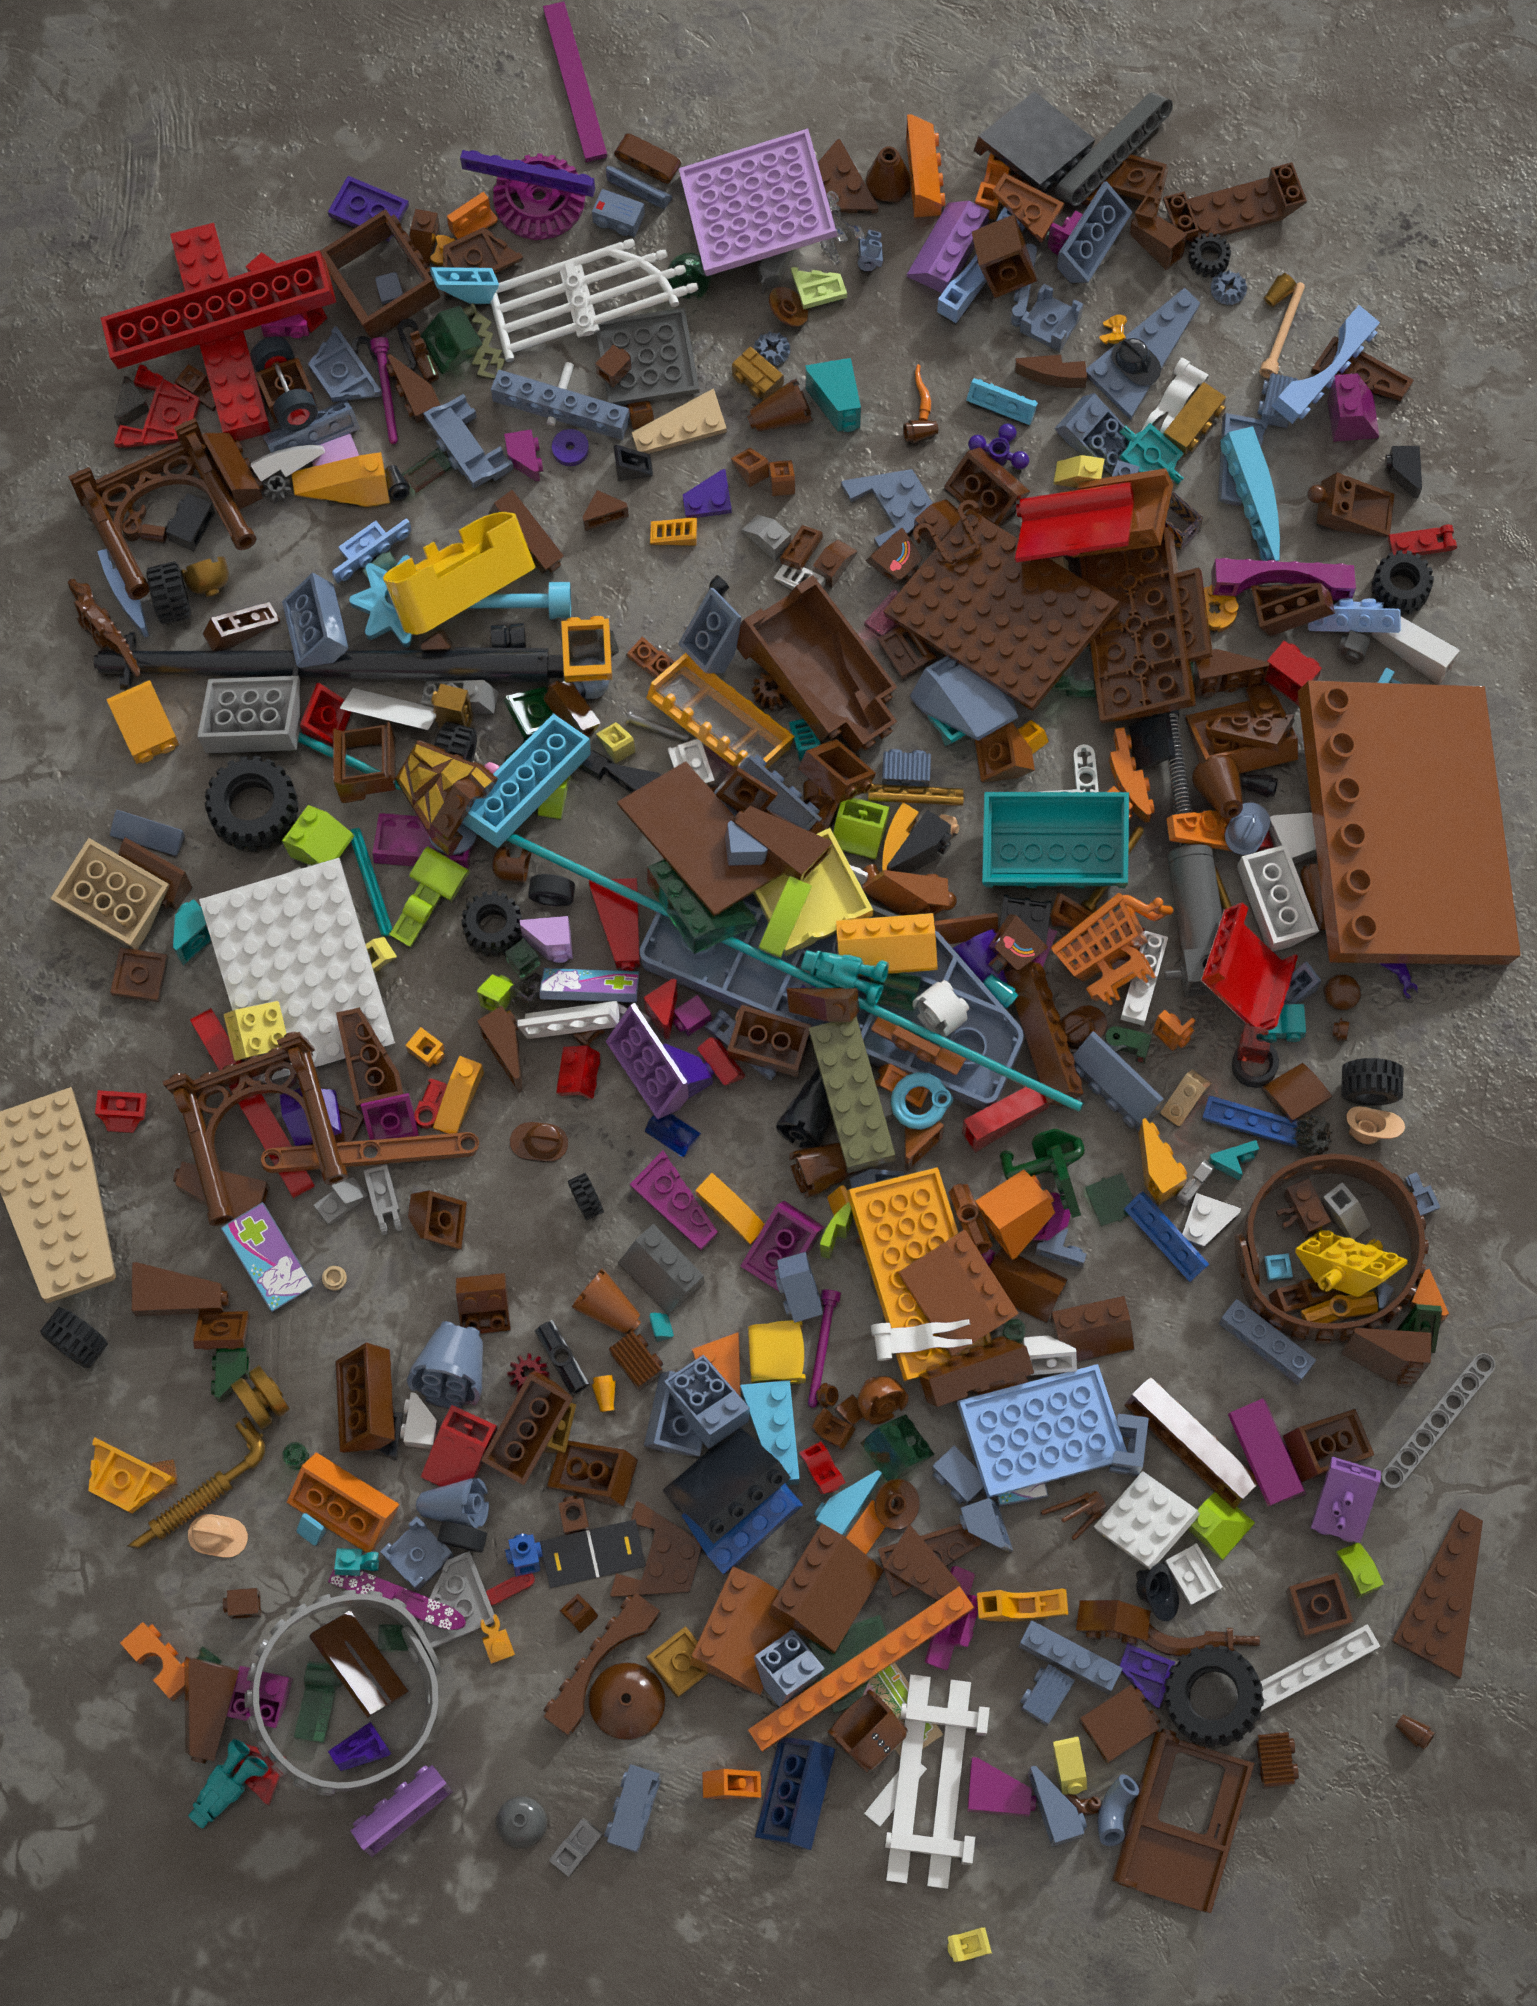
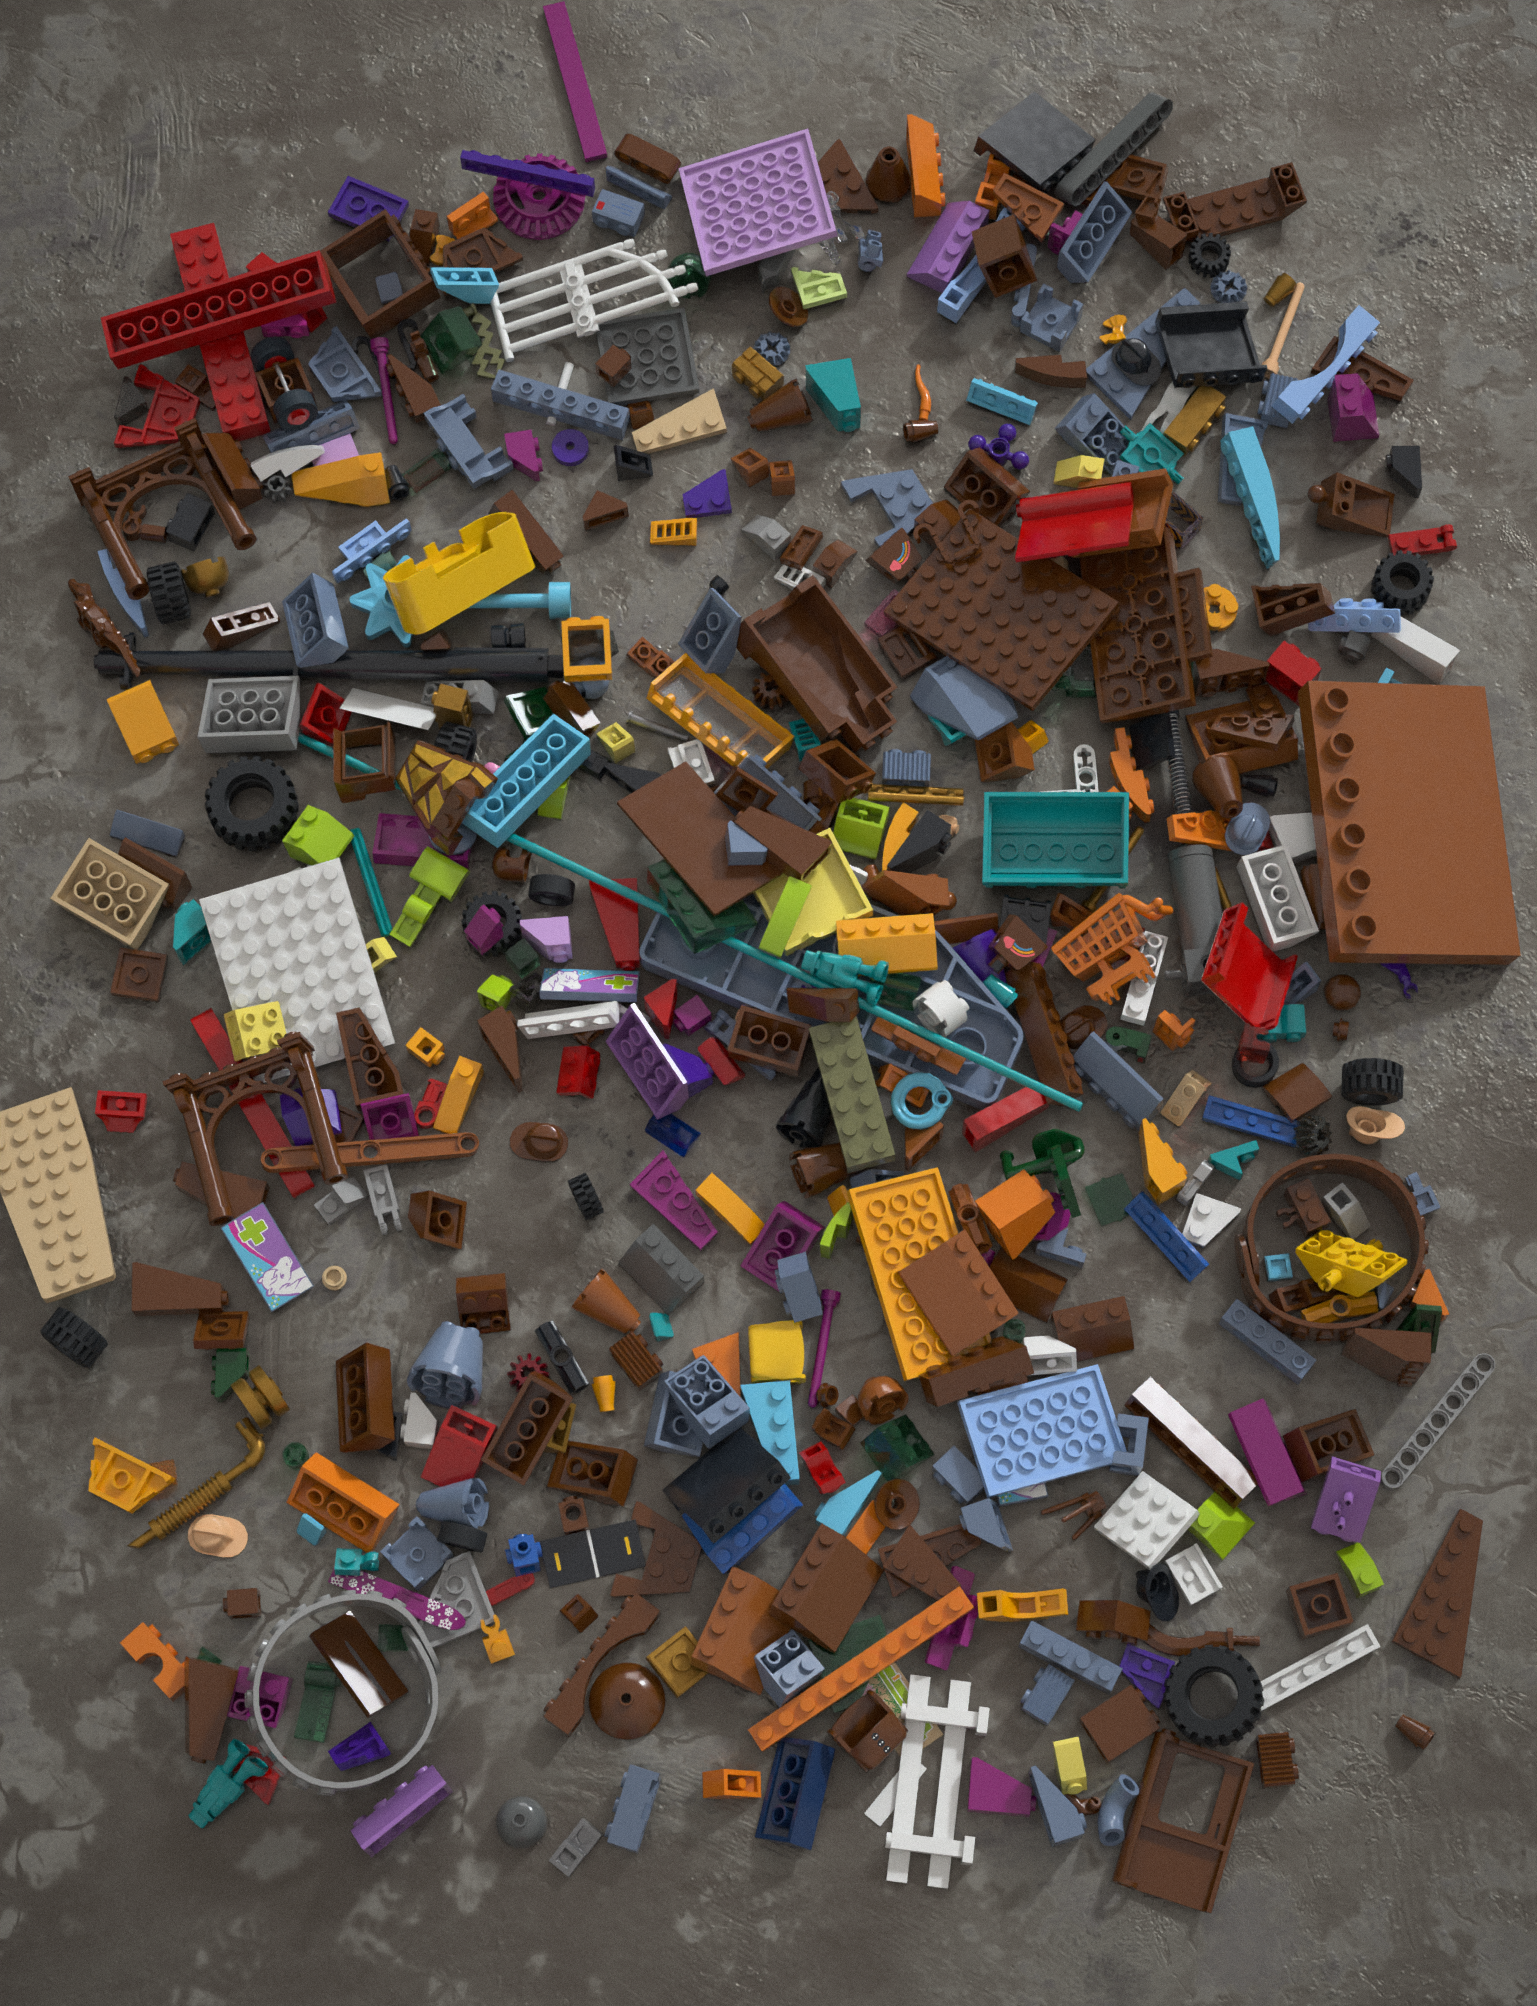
white flag [871,1319,972,1361] -> none
light yellow bracket [947,1927,992,1962] -> none
magenta arch [1211,558,1356,601] -> none
none -> magenta slope [464,904,504,955]
none -> black panel [1155,301,1267,388]

